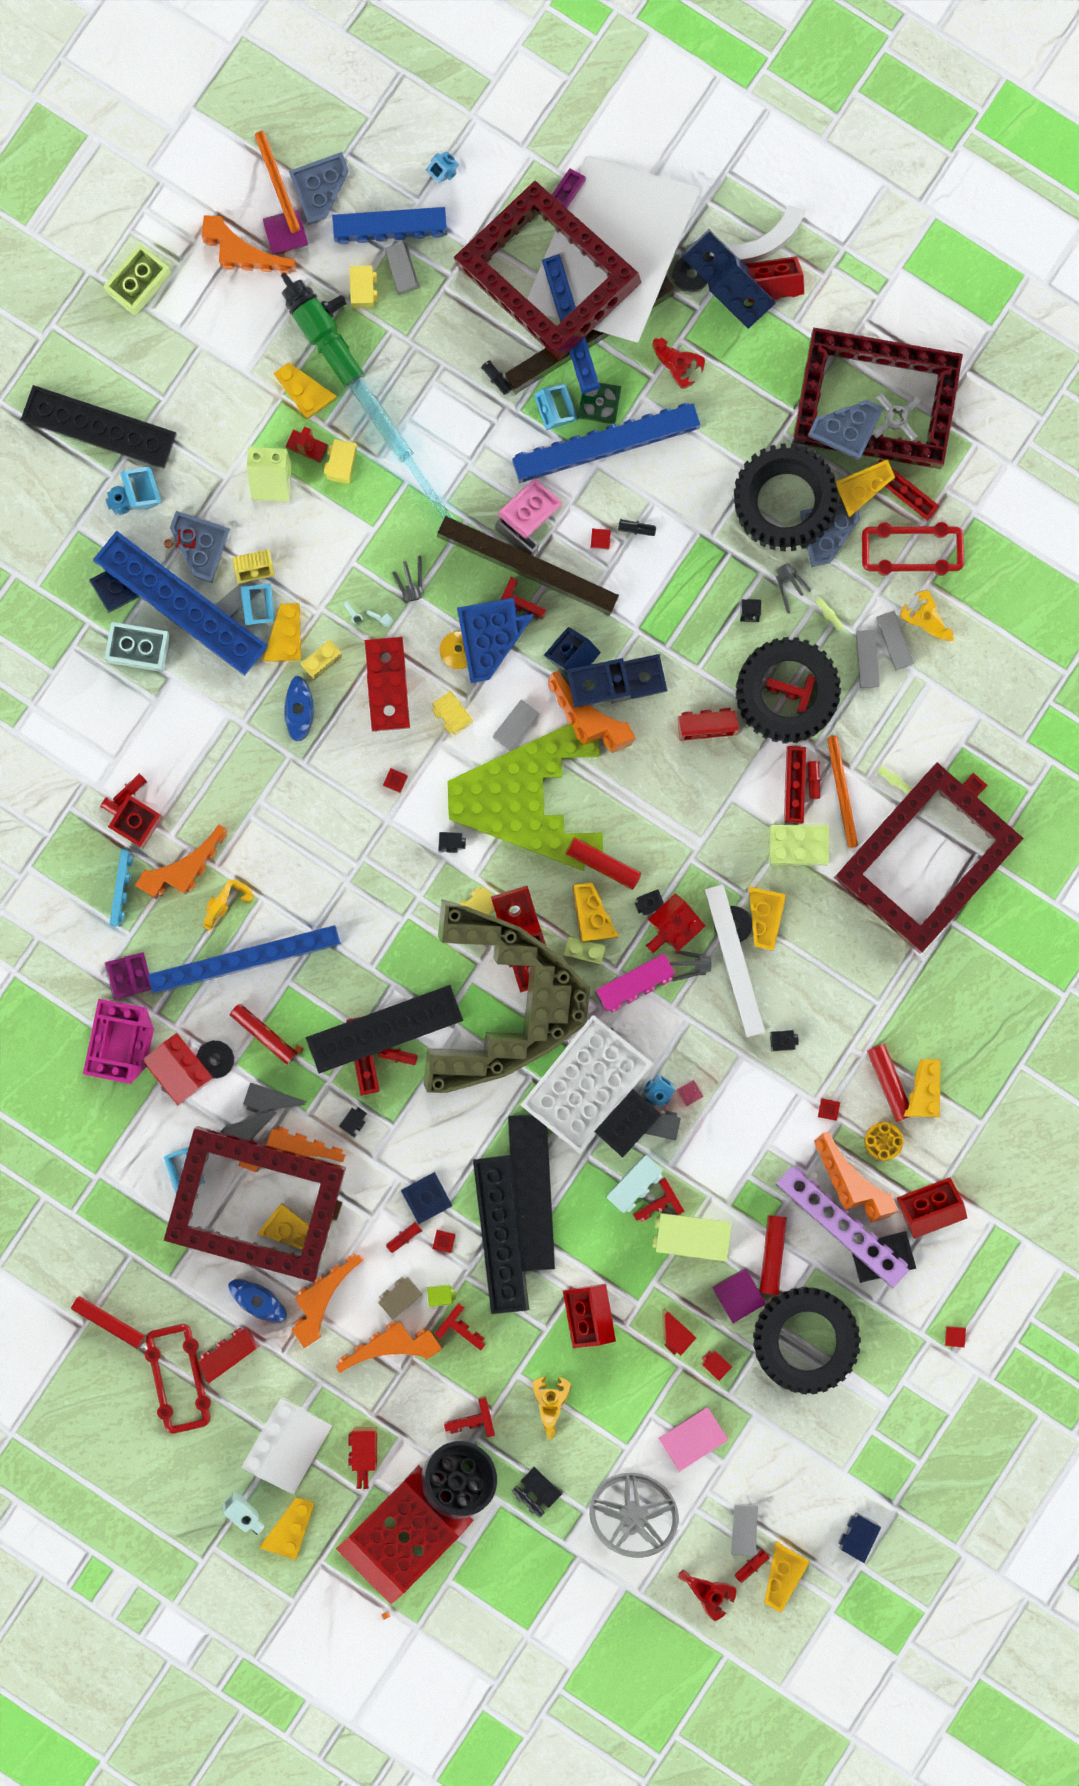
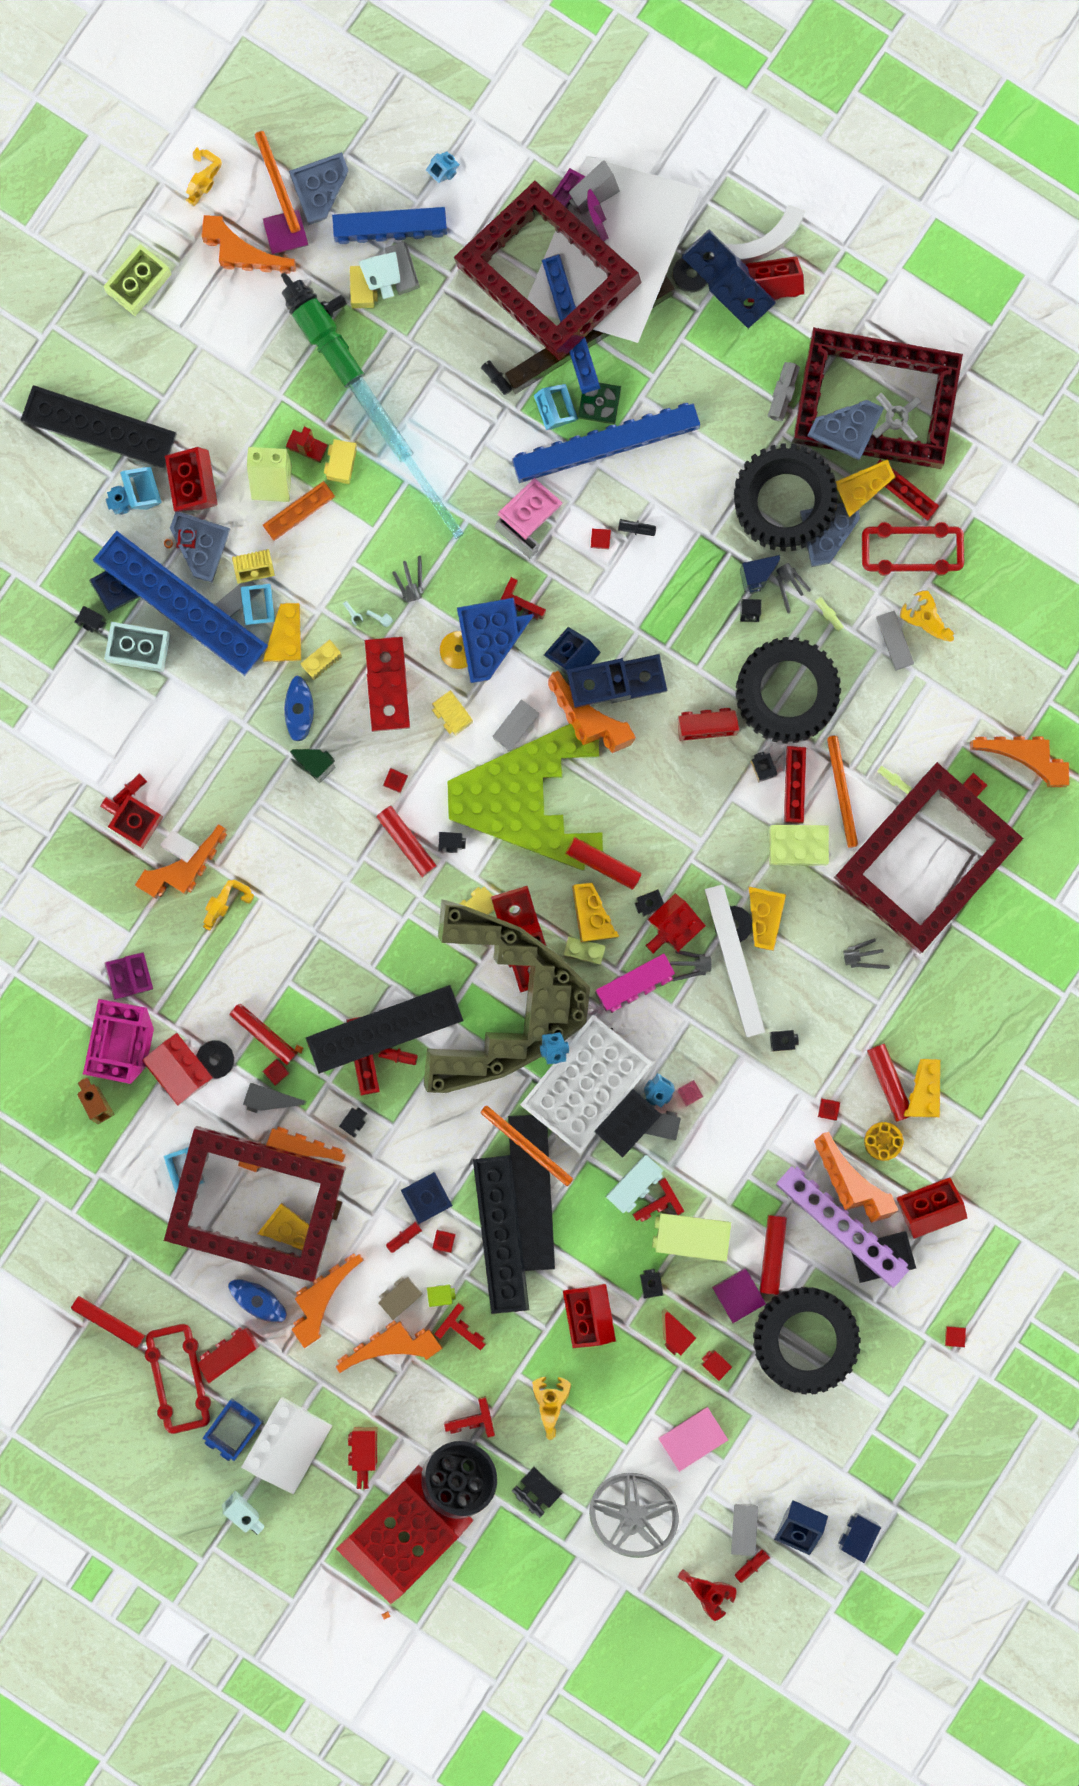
medium azure plate [110,849,134,927] -> none
blue brick [148,925,341,994] -> none
dark grey slope [220,1110,277,1140] -> none
yellow wing [259,1497,315,1560] -> none
yellow wing [274,362,338,420] -> none
dark brown brick [437,516,619,616] -> none
red animal [652,337,705,389] -> none
red bracket [764,675,815,715] -> none
yellow wing [764,1541,810,1613] -> none
red axle [807,761,822,800] -> none
light grey tile [856,630,880,688] -> none
none -> black brick [75,606,107,633]
none -> dark orange torso [77,1078,115,1124]
none -> white tile [160,831,199,862]
none -> red slope [165,447,218,512]
none -> yellow animal [186,147,222,206]
none -> window [203,1398,263,1461]
none -> red tile [262,1059,290,1086]
none -> orange tile [263,481,335,541]
none -> dark green slope [290,749,336,784]
none -> light aqua torso [359,252,400,299]
none -> red brick [376,806,438,878]
none -> orange axle [480,1106,573,1186]
none -> dark azure brick [540,1033,569,1064]
none -> light grey slope [569,160,620,215]
none -> magenta slope [587,189,609,241]
none -> black brick [640,1269,663,1299]
none -> dark blue slope [740,555,780,594]
none -> black brick [751,752,778,783]
none -> light grey piece [767,362,800,421]
none -> dark blue slope [774,1500,828,1555]
none -> dark grey plant [843,939,890,969]
none -> orange arch [970,736,1069,787]

